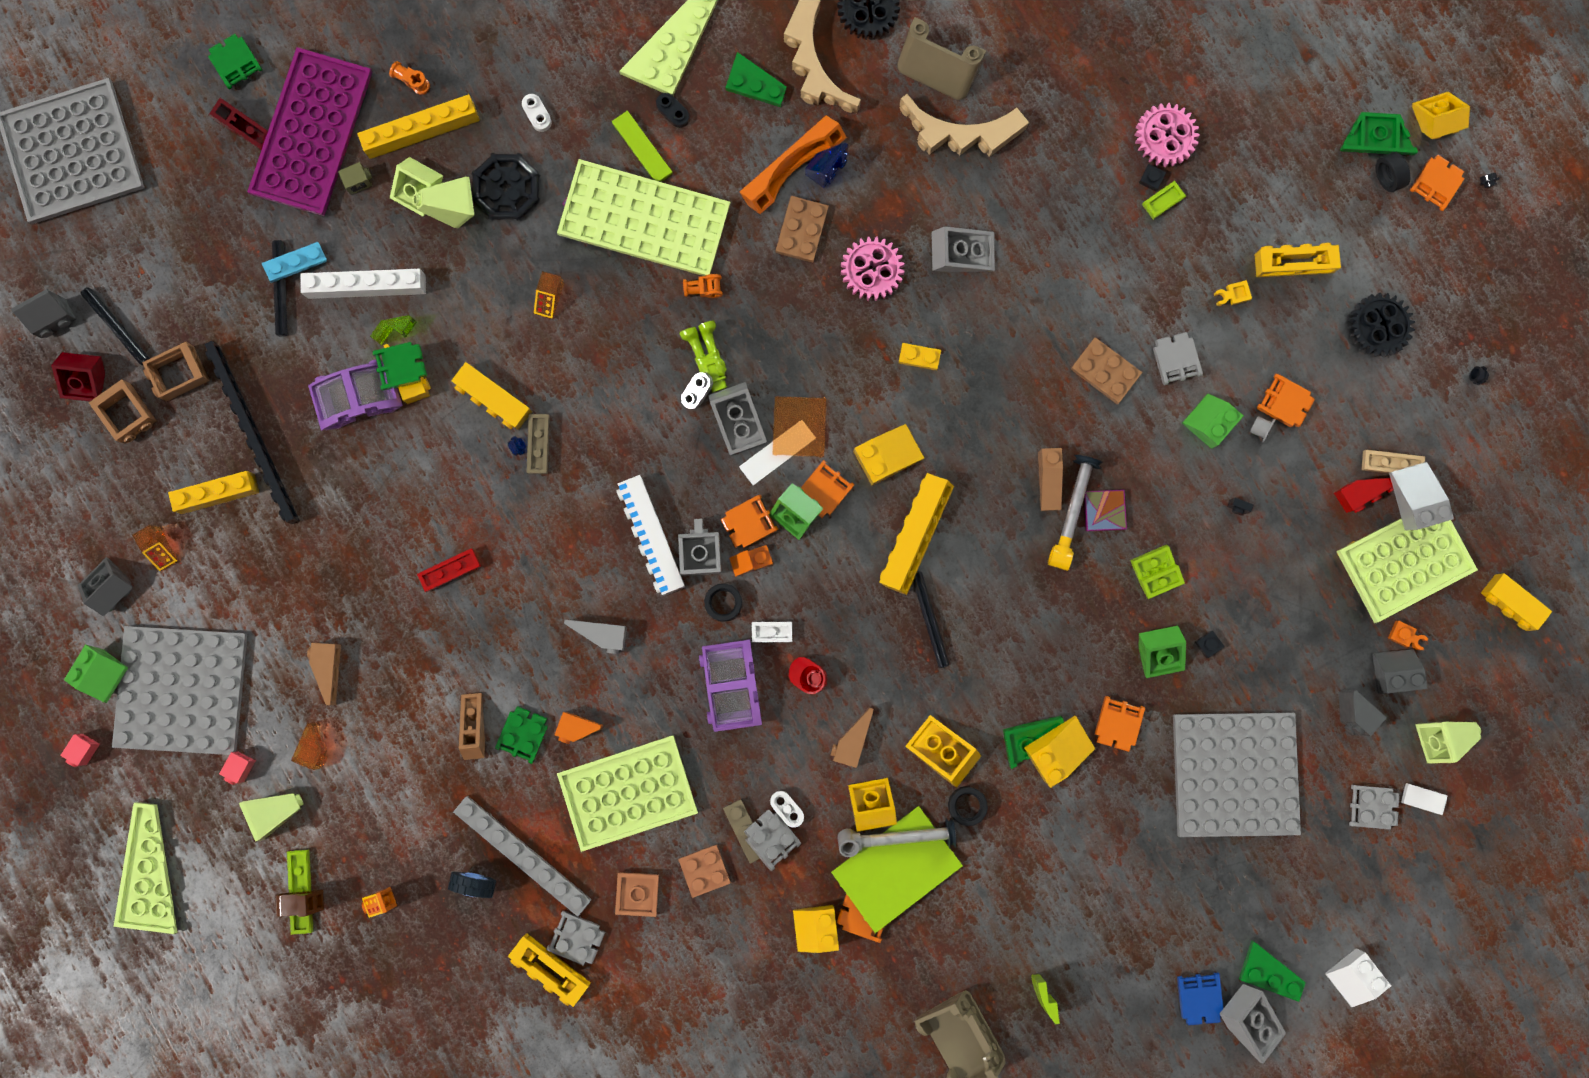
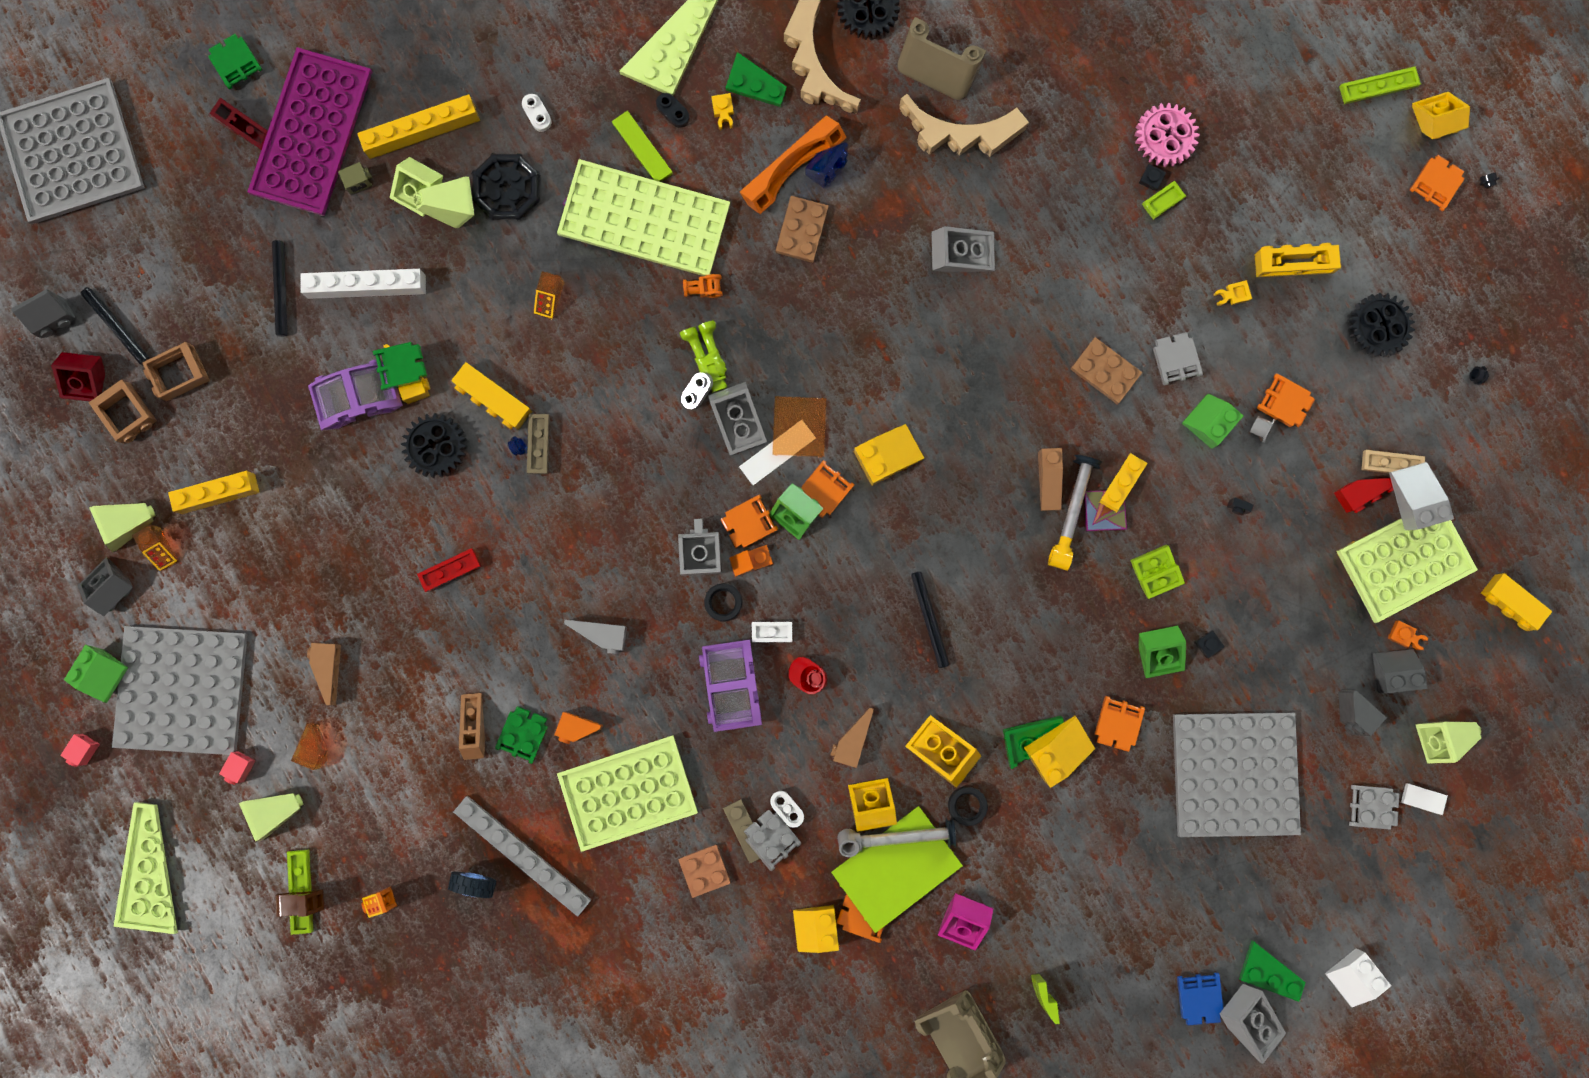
black plate [205,341,300,524] -> none
medium azure plate [262,242,327,283] -> none
clear neon green slope [370,315,417,345] -> none
orange connector [389,61,430,95] -> none
yellow brick [508,933,591,1007] -> none
light grey plate [546,910,605,966] -> none
nougat plate [615,872,659,917] -> none
white brick [616,475,685,596] -> none
bright pink gear [841,237,904,301] -> none
yellow brick [879,473,954,595] -> none
yellow plate [899,343,941,371] -> none
green wing [1340,112,1418,156] -> none
black tyre [1375,152,1411,192] -> none
none -> yellowish green slope [89,503,156,552]
none -> black gear [401,413,467,478]
none -> yellow plate [711,93,734,130]
none -> dark pink slope [938,893,993,951]
none -> yellow plate [1099,453,1147,513]
none -> lime tile [1339,66,1421,104]

